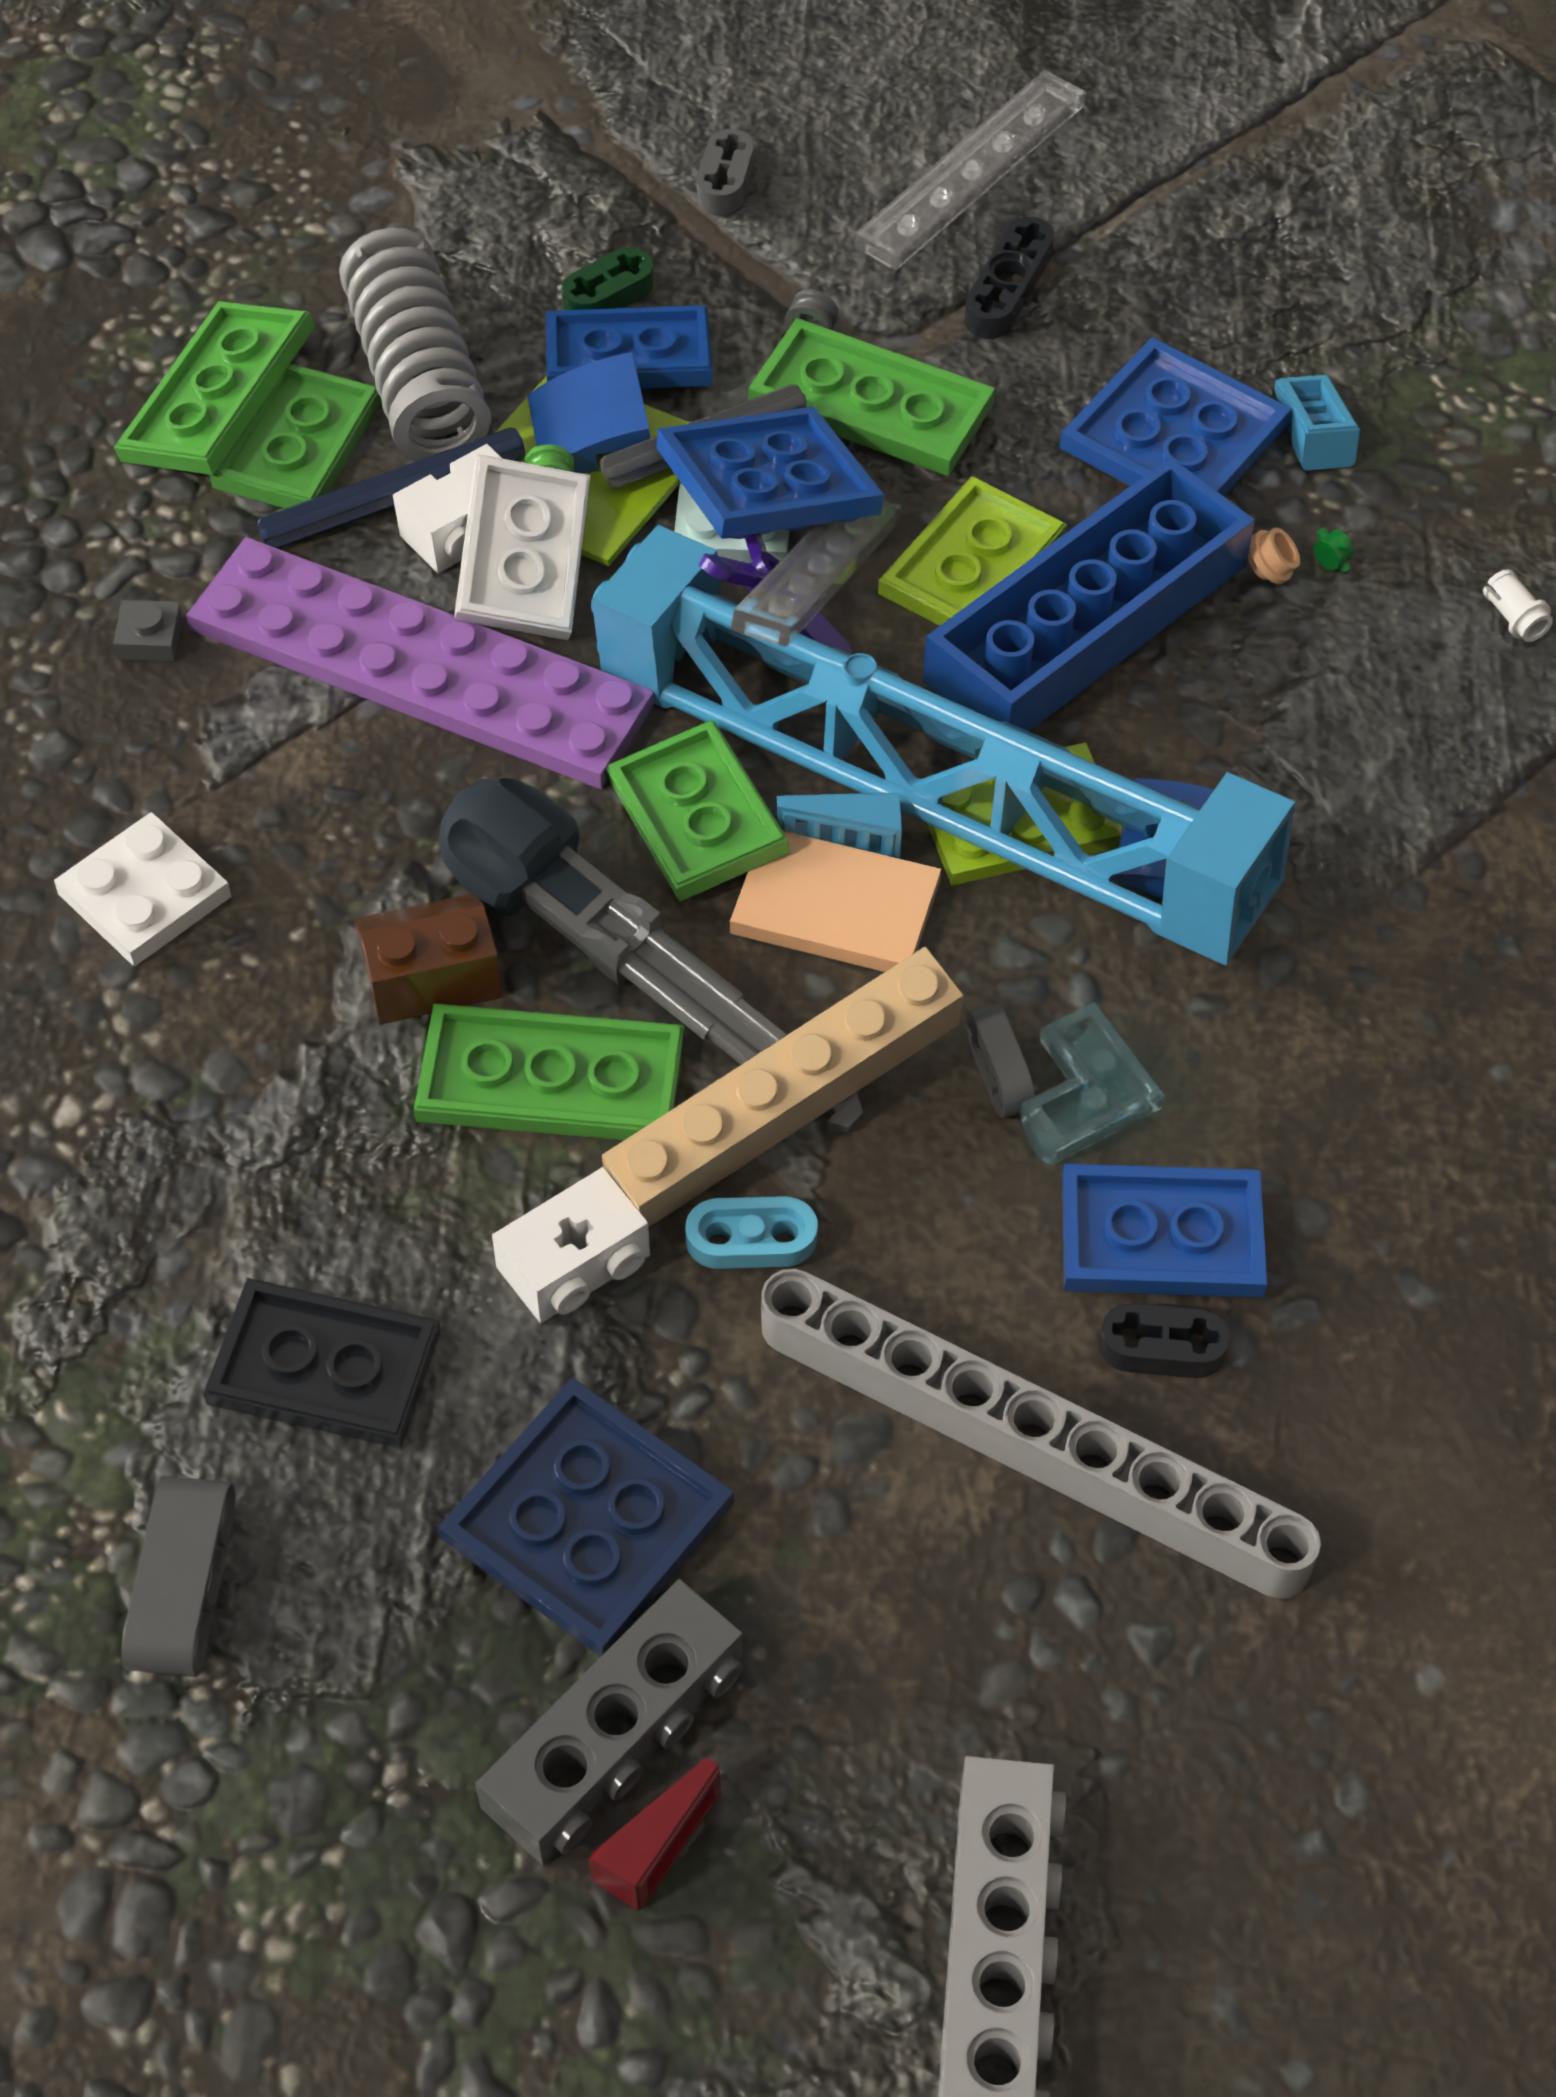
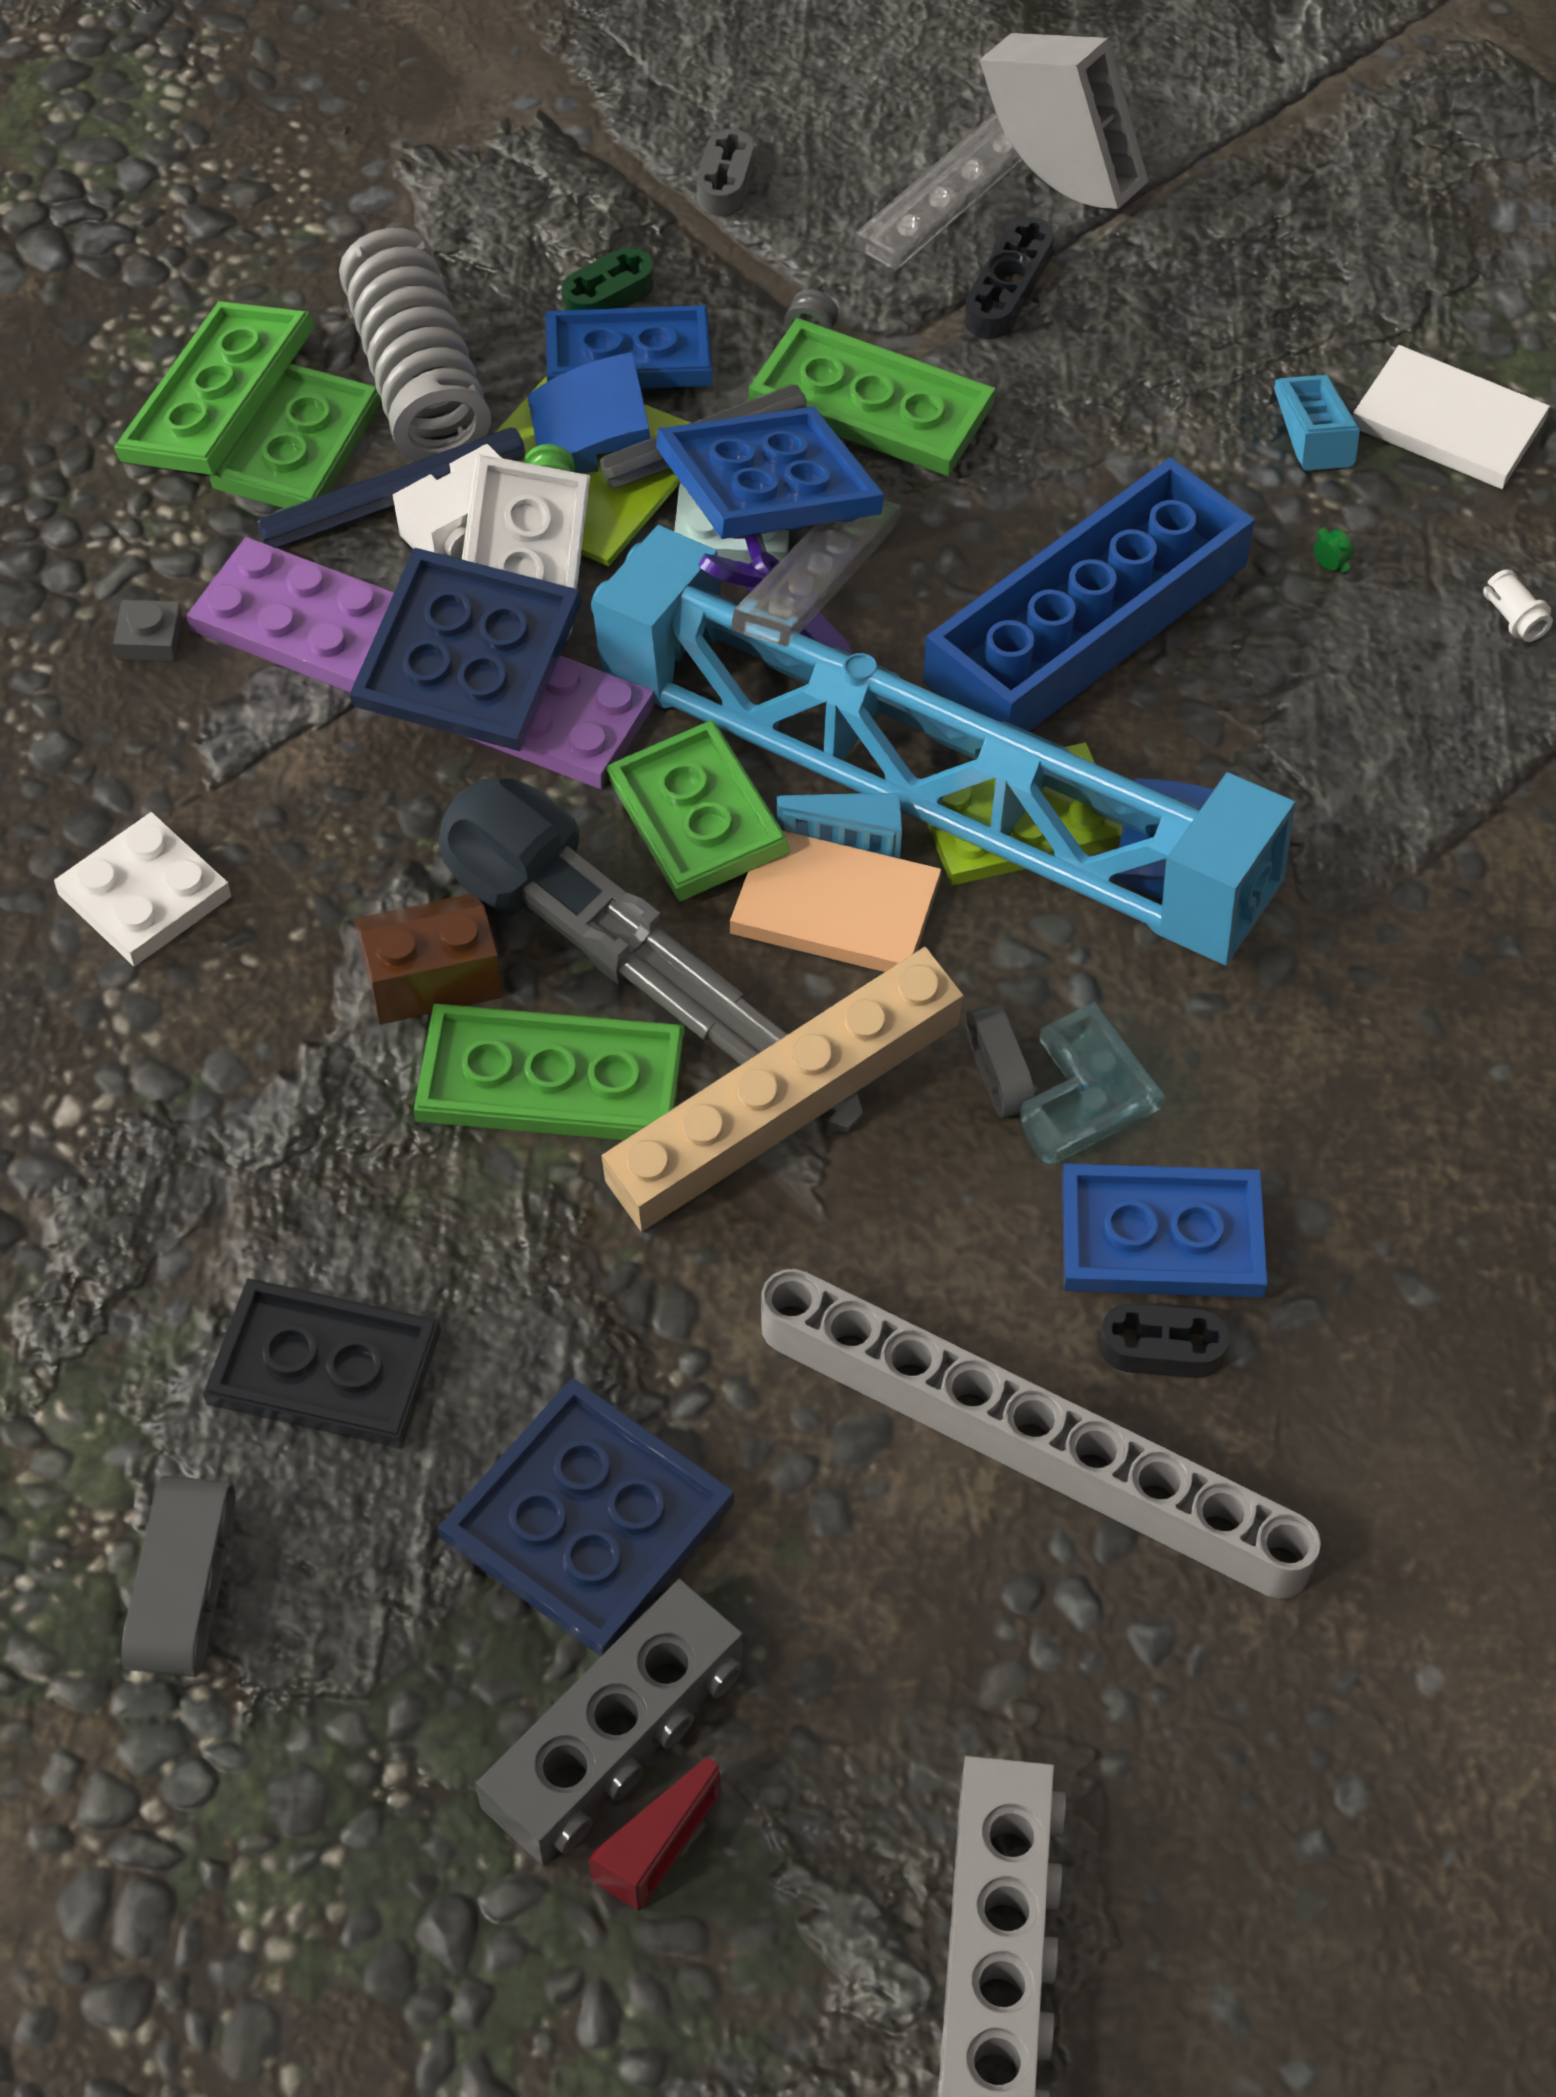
white brick [492,1167,650,1324] -> none
medium azure plate [685,1196,818,1269] -> none
lime tile [878,476,1067,626] -> none
blue plate [1059,337,1292,496] -> none
light nougat plate [1248,528,1300,584] -> none
none -> dark blue plate [349,547,582,751]
none -> light grey brick [980,33,1149,209]
none -> white tile [1352,345,1550,489]

